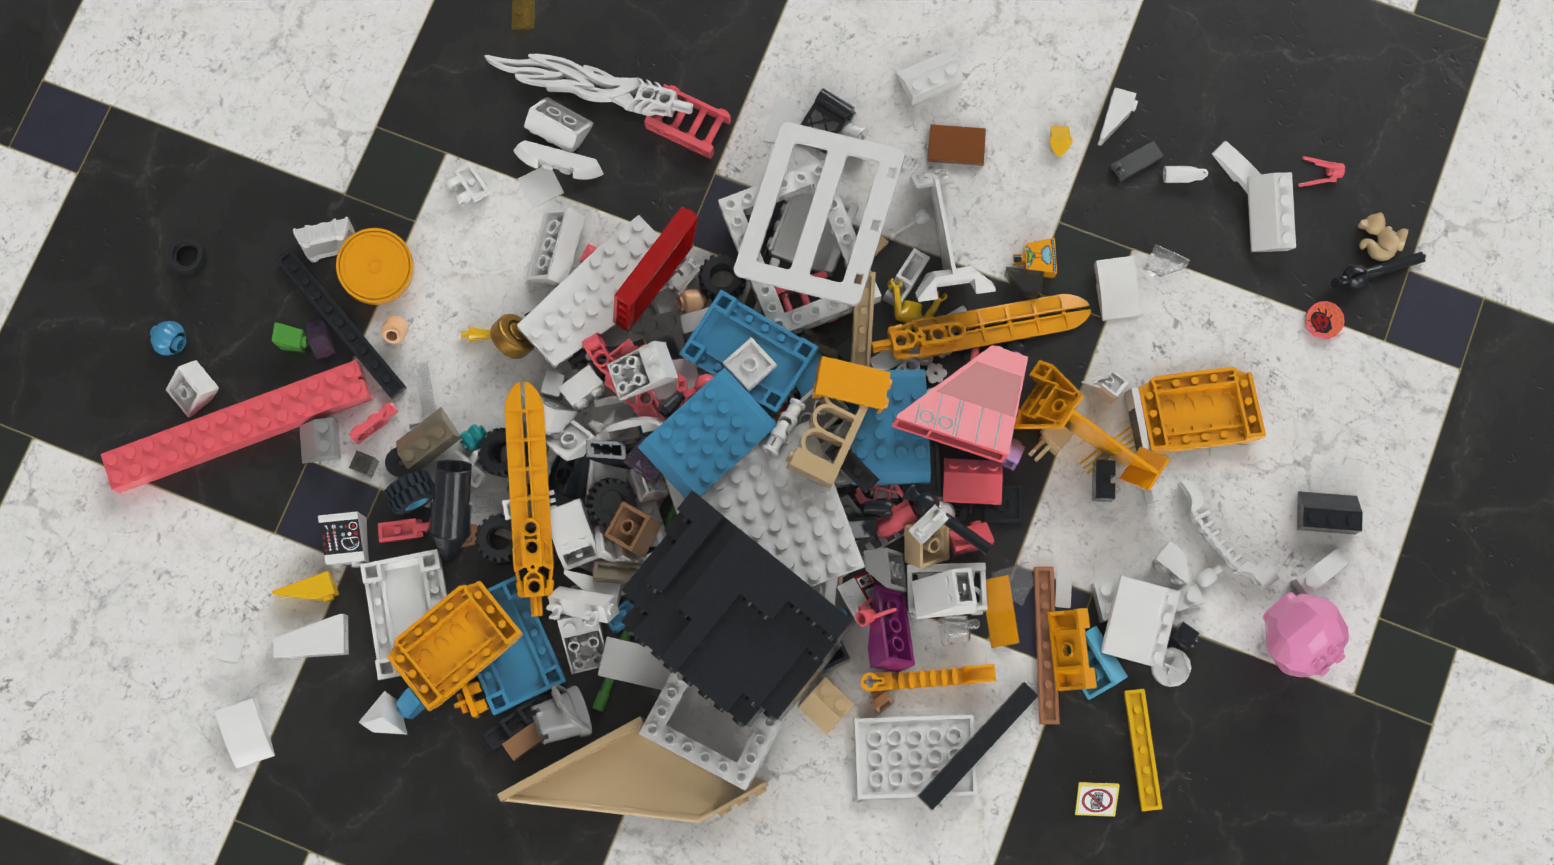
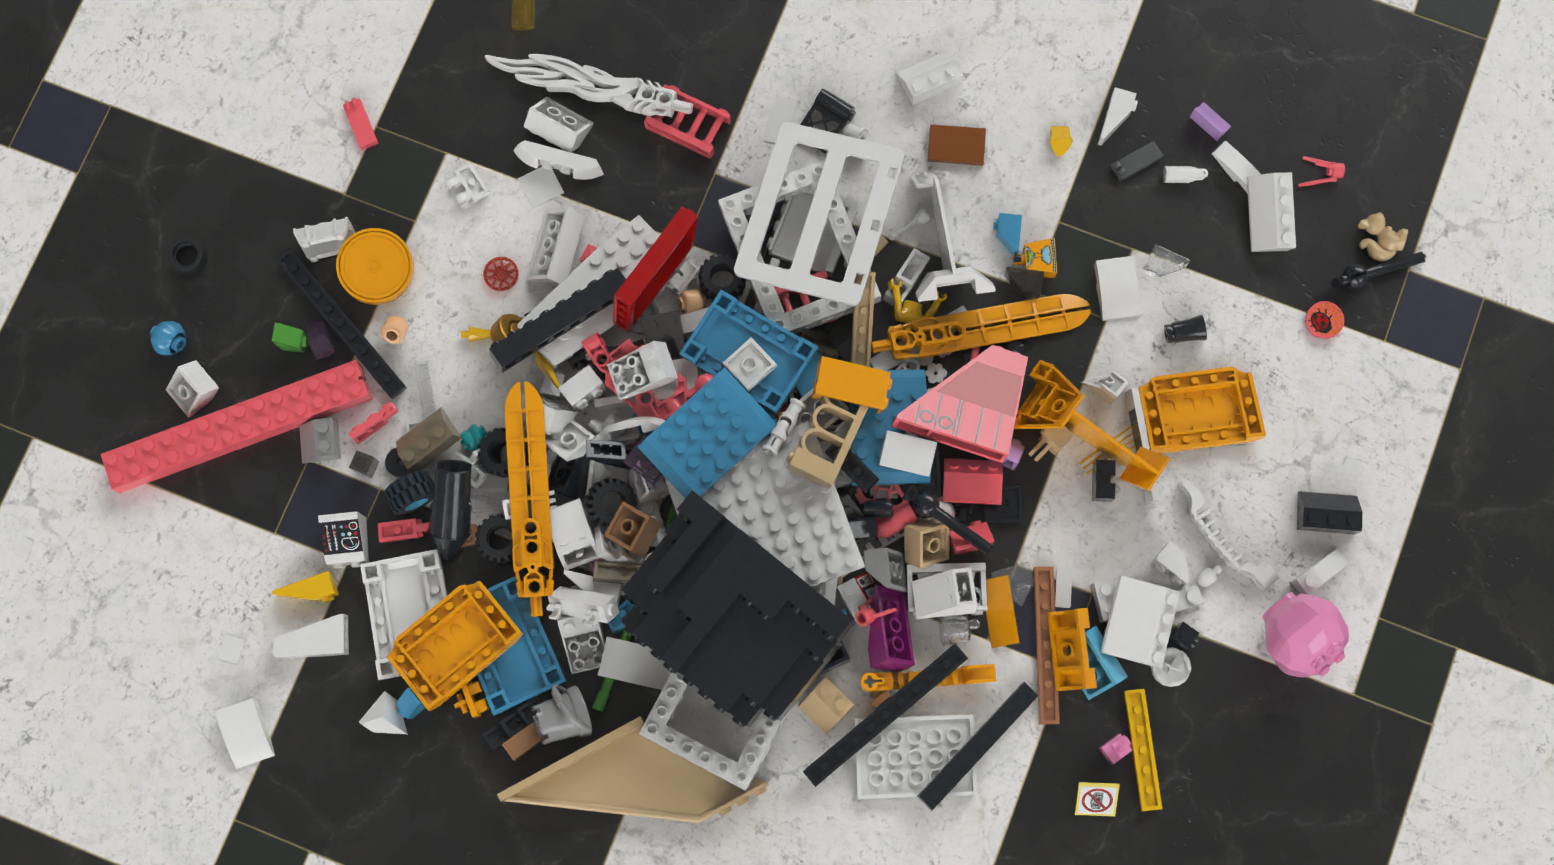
black cone [657,390,686,419] -> none
white hinge [908,505,949,545] -> none
none -> coral hinge [343,98,379,150]
none -> clear red wheel [483,257,519,292]
none -> black brick [489,268,626,373]
none -> yellow piece [534,351,560,389]
none -> black plate [803,643,968,787]
none -> white container [878,430,937,477]
none -> dark azure slope [993,213,1022,256]
none -> bright pink brick [1098,734,1132,765]
none -> black plant [1164,314,1207,343]
none -> lavender panel [1190,102,1231,141]

